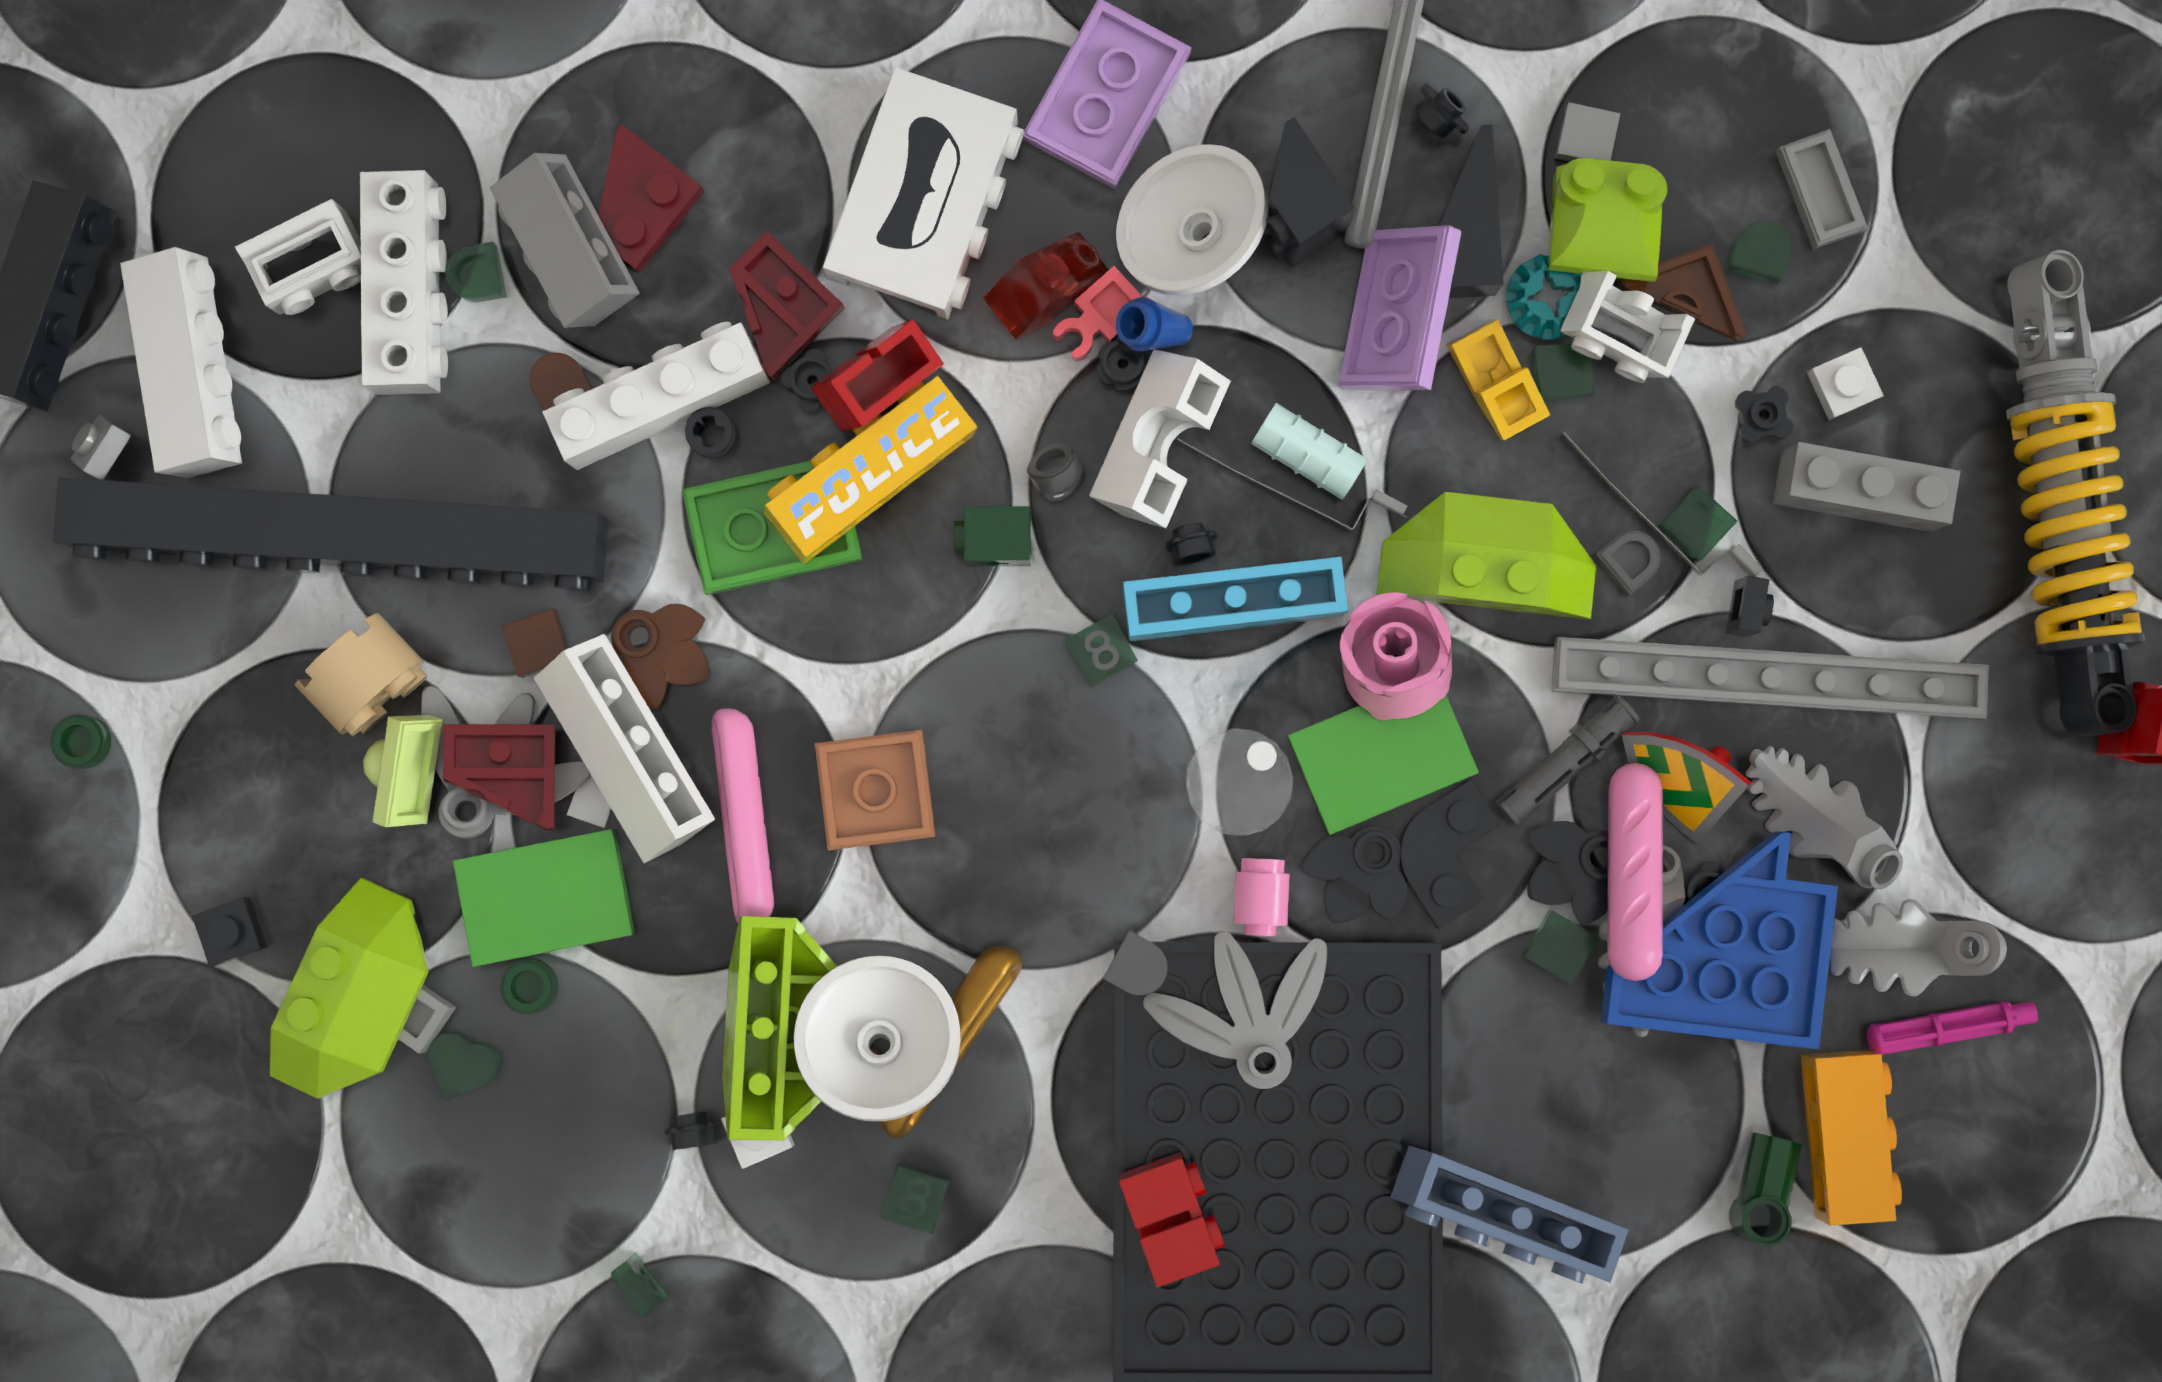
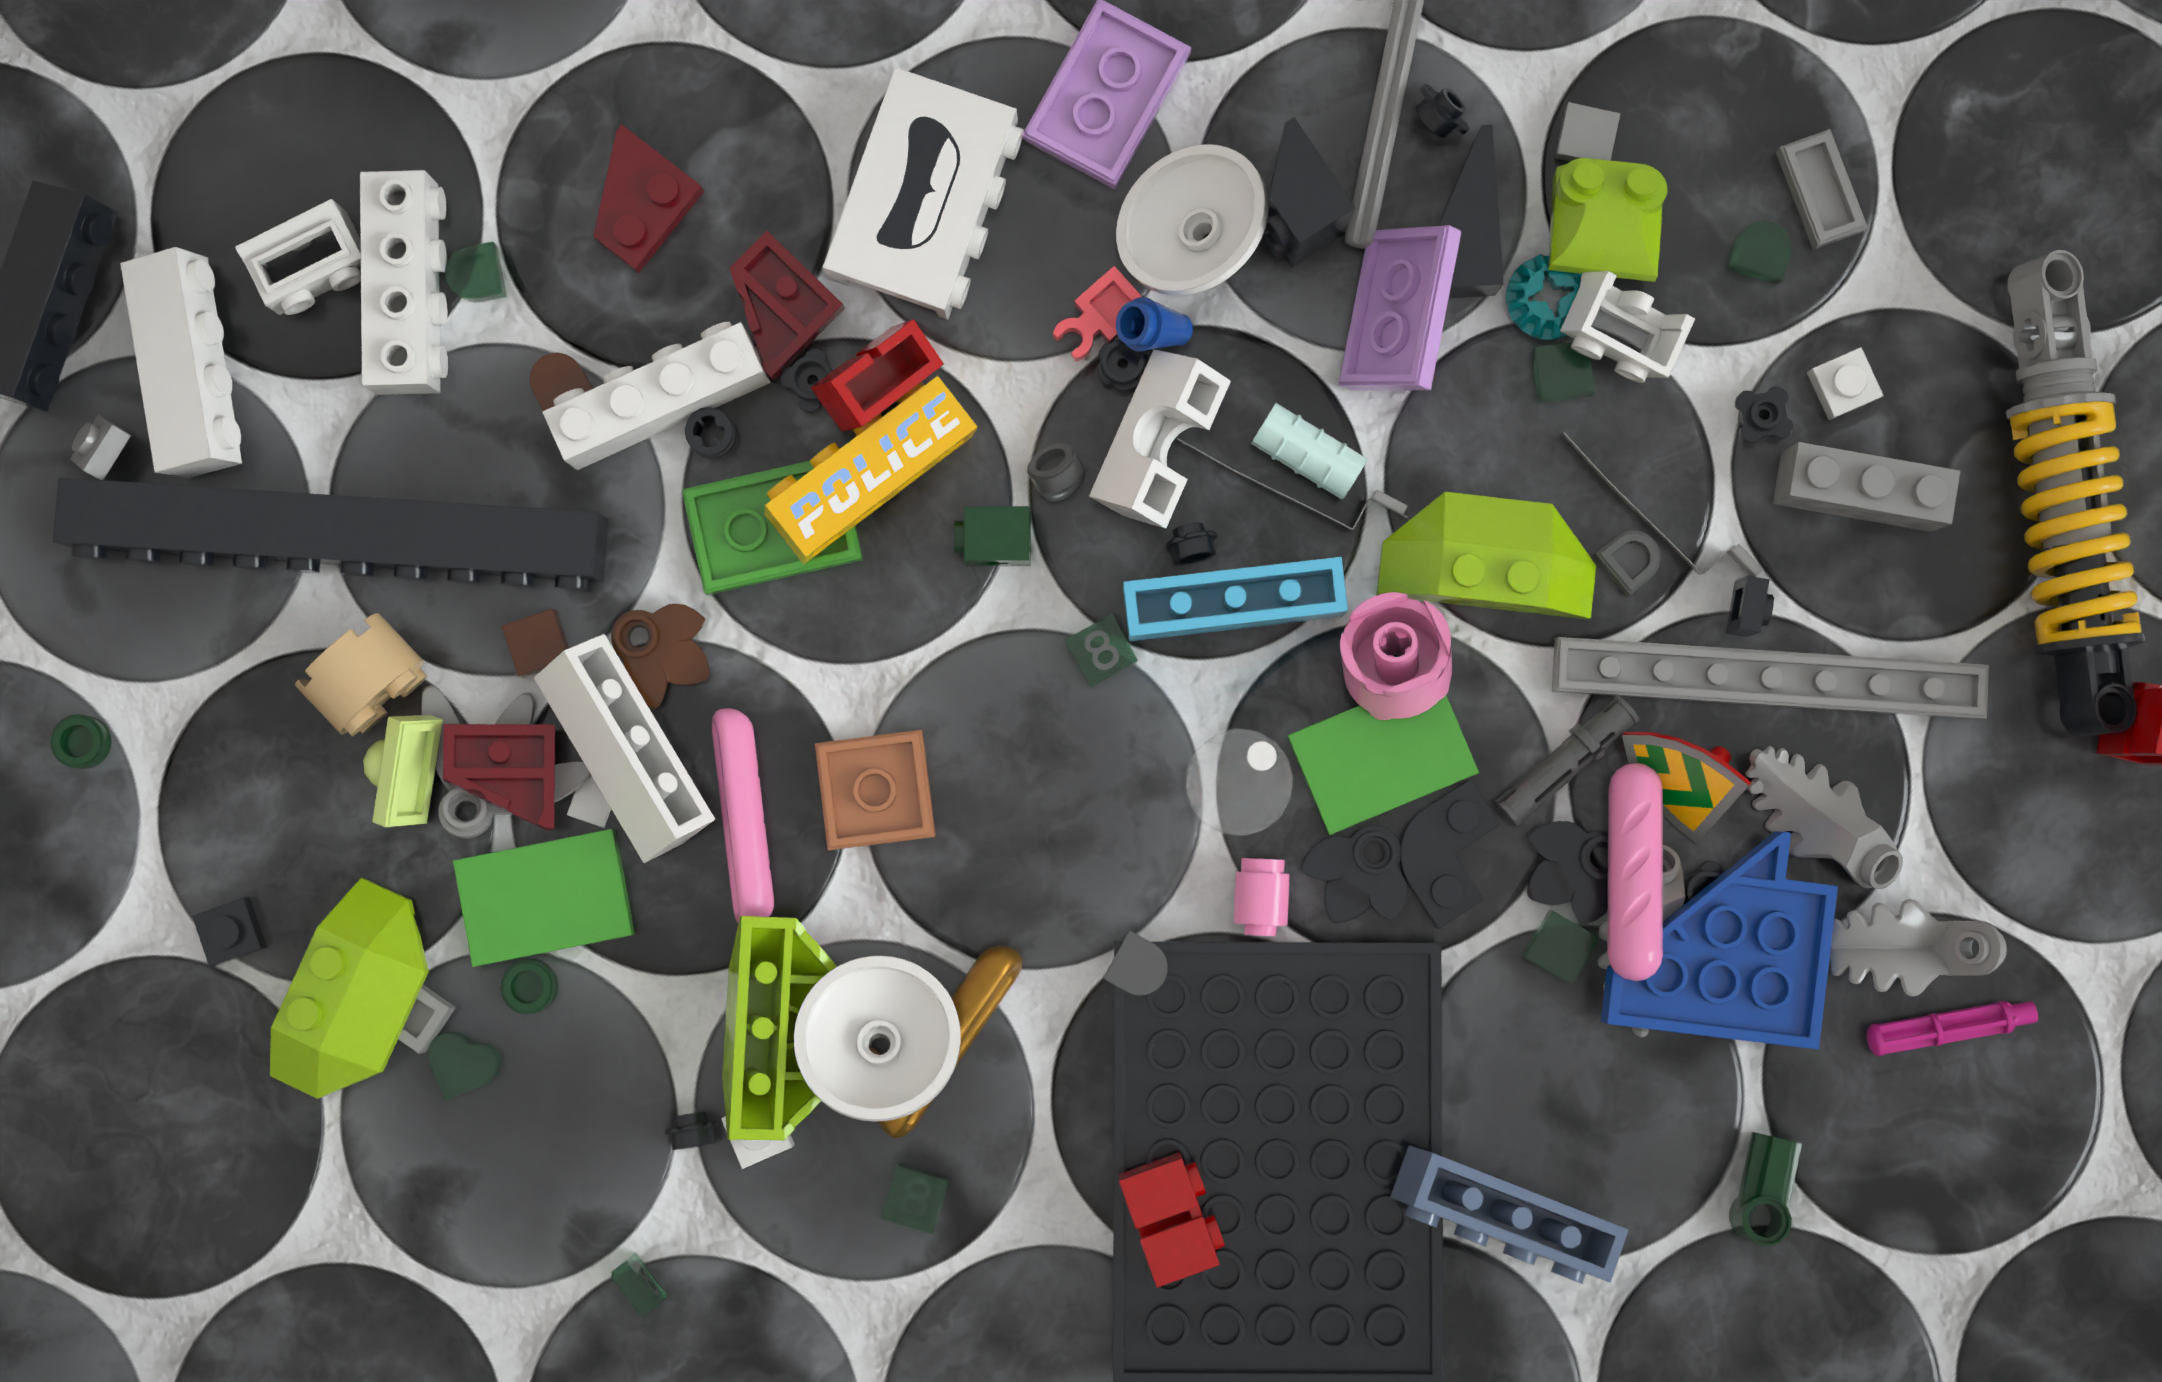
light grey brick [489,153,640,328] -> none
clear red slope [983,232,1109,340] -> none
light grey plant [1143,931,1327,1089] -> none
yellow slope [1446,319,1550,441] -> none
reddish brown tile [1616,243,1747,341] -> none
clear green tile [1658,485,1737,562] -> none
light orange brick [1801,1050,1902,1226] -> none

